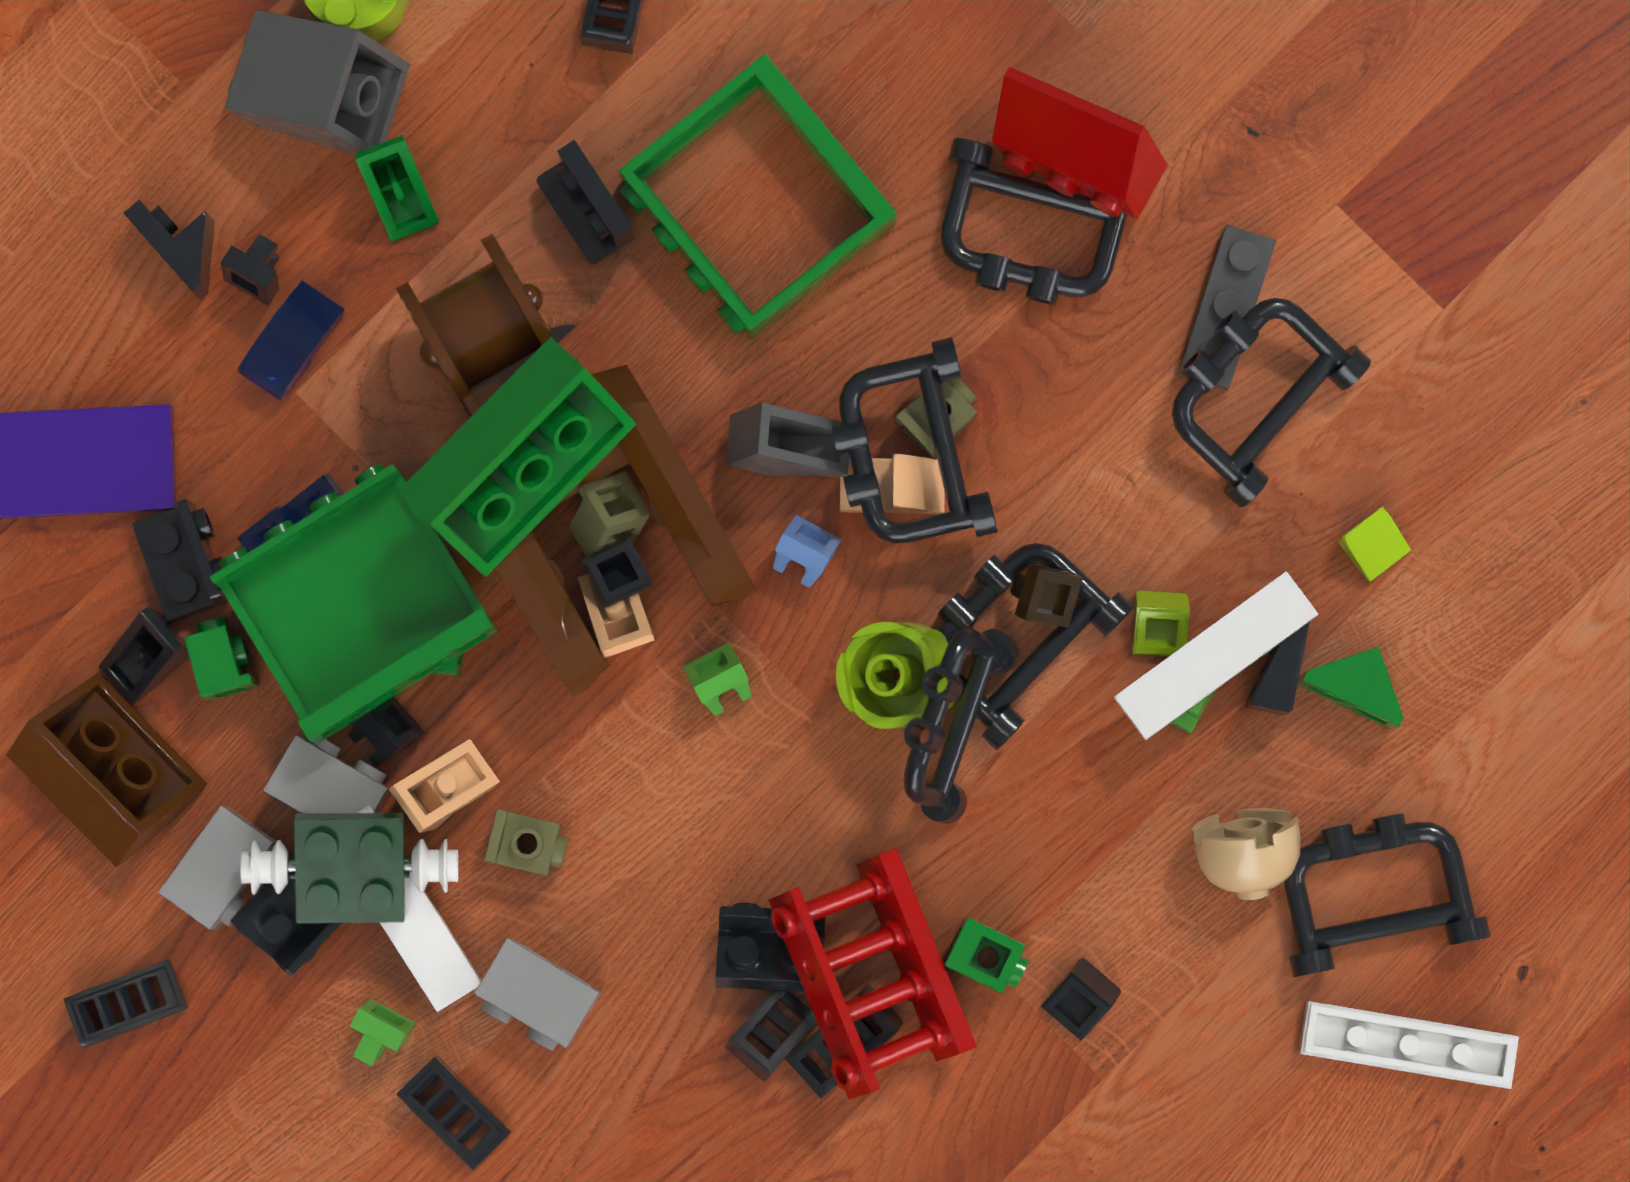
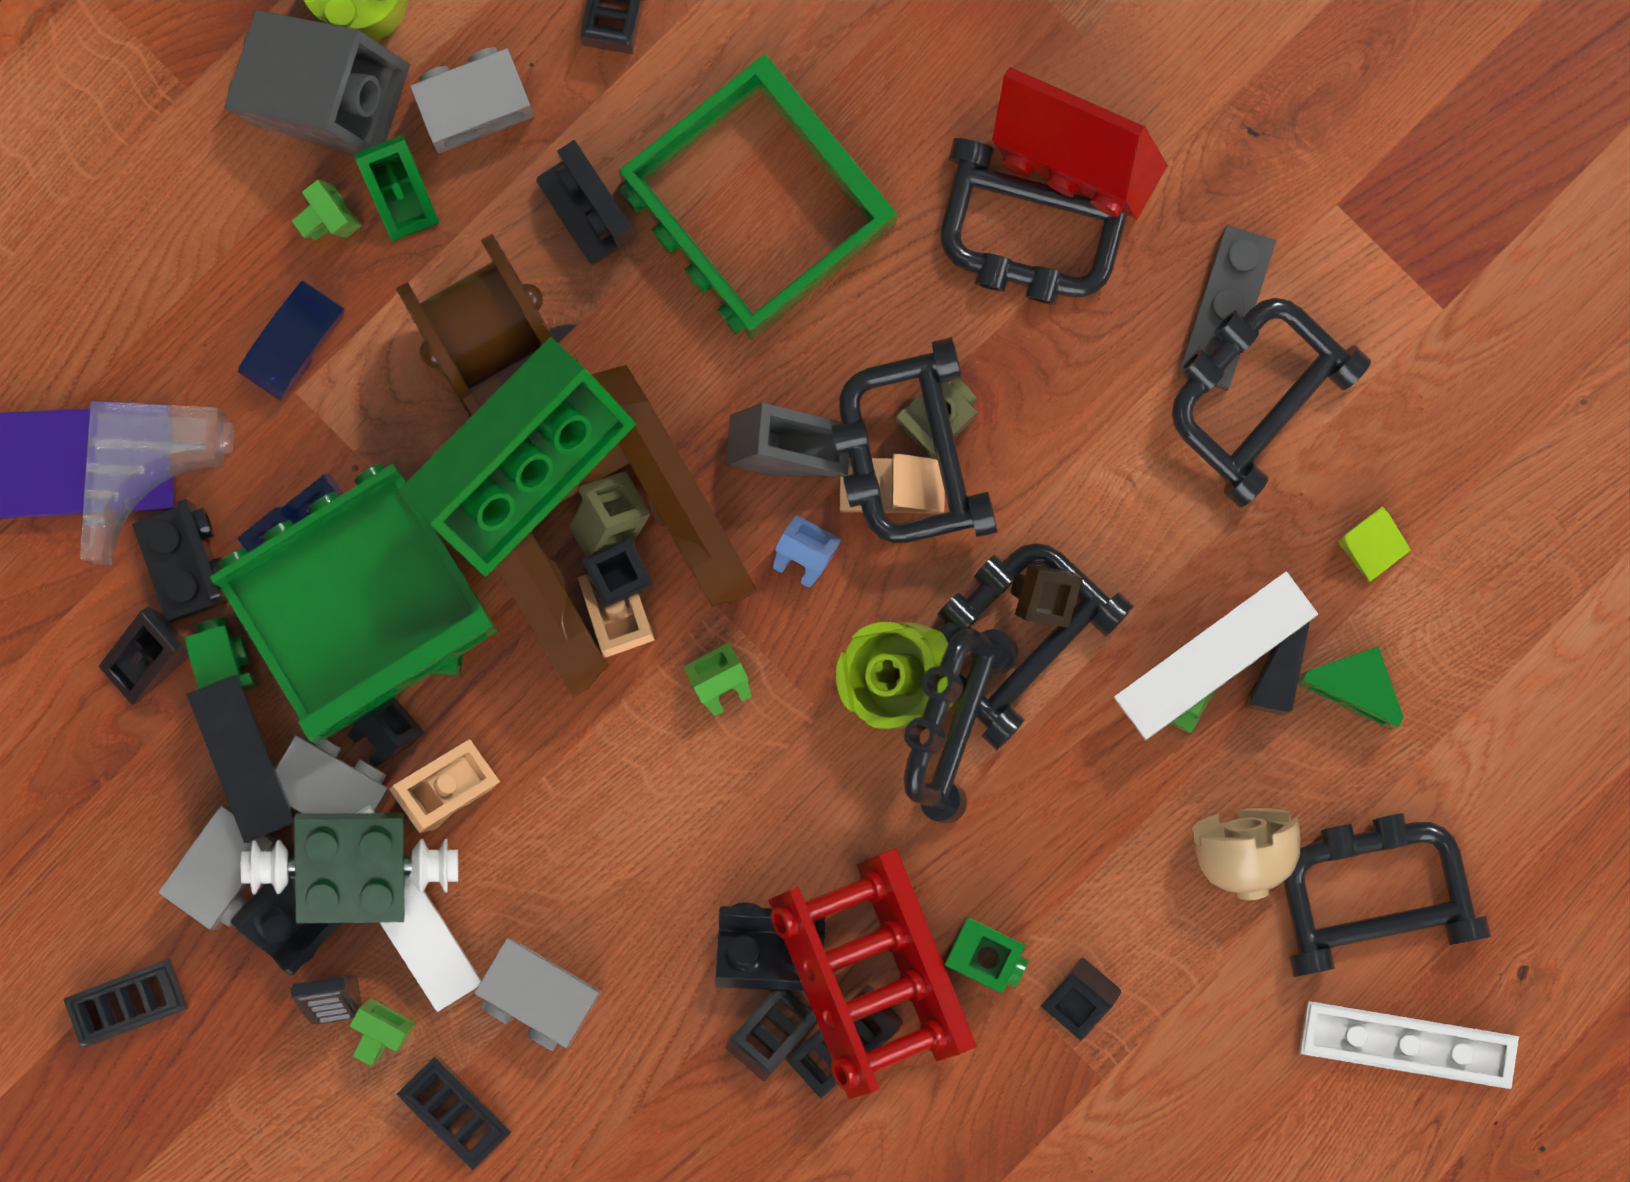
reddish brown slope [6,673,207,867] -> none
black slope [124,200,214,300] -> none
black tile [220,234,279,306] -> none
olive brick [484,809,569,876] -> none
lime slope [1132,591,1190,656] -> none
none -> clear arch [80,401,234,566]
none -> black tile [186,674,295,843]
none -> black slope [290,975,362,1024]
none -> bright green tile [292,180,363,241]
none -> light grey brick [410,47,534,154]

